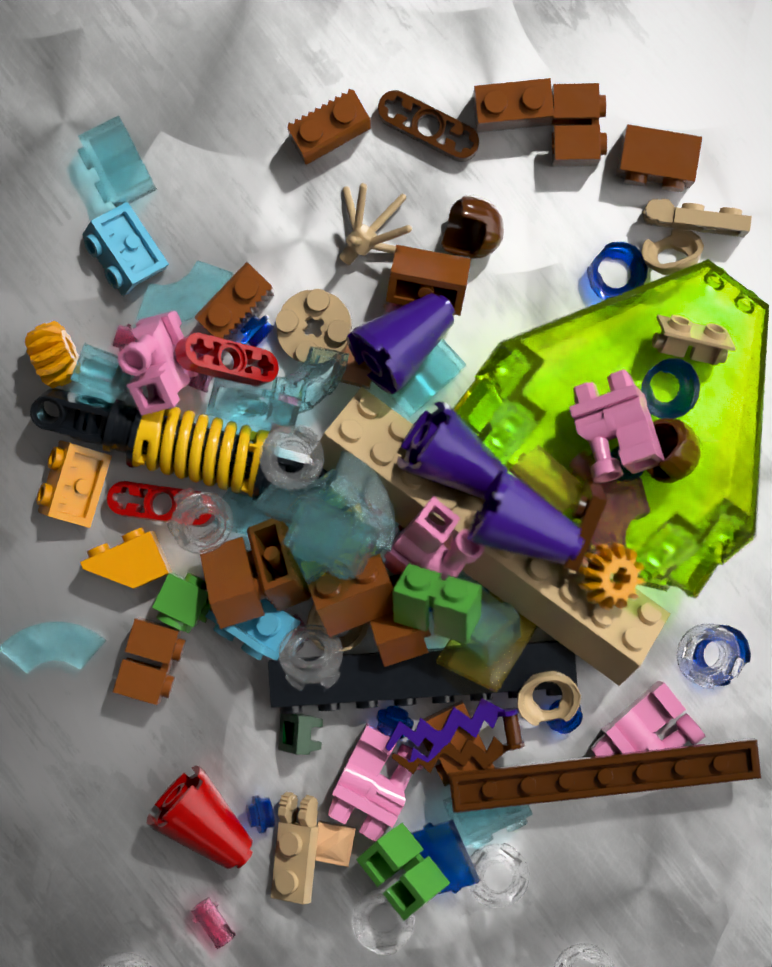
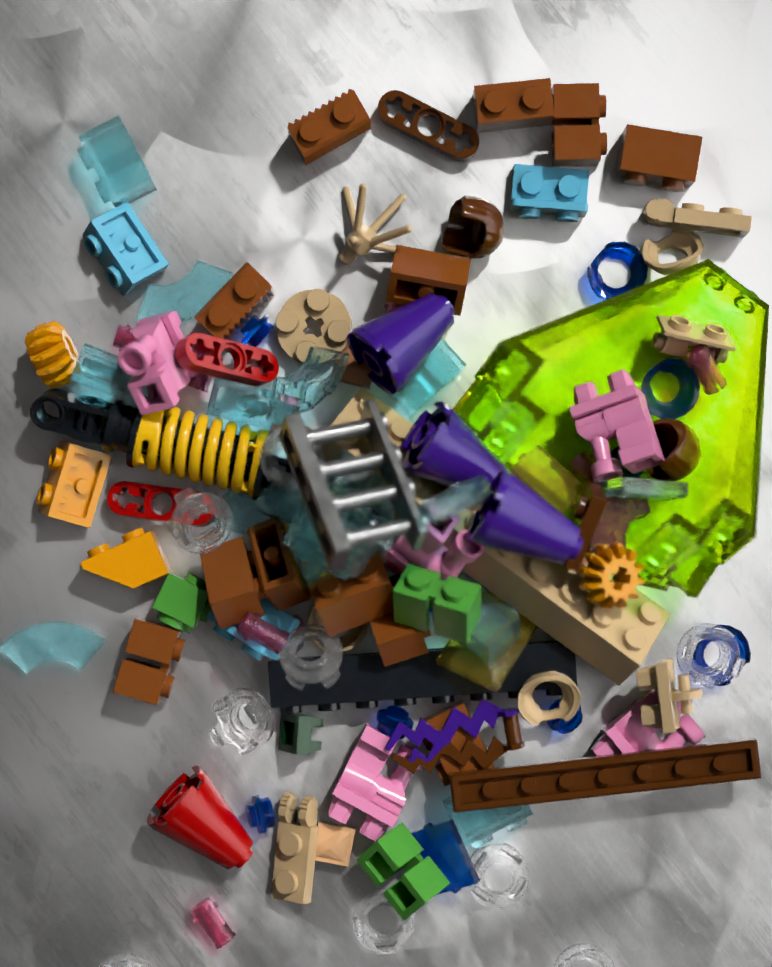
none -> clear piece [209,688,275,755]
none -> clear pink pin [237,611,290,654]
none -> flat silver fence [279,399,429,571]
none -> clear light blue tile [420,474,491,522]
none -> medium azure bracket [510,164,589,222]
none -> clear light blue tile [602,477,688,501]
none -> tan hips [636,658,703,734]
none -> pin [686,344,727,395]

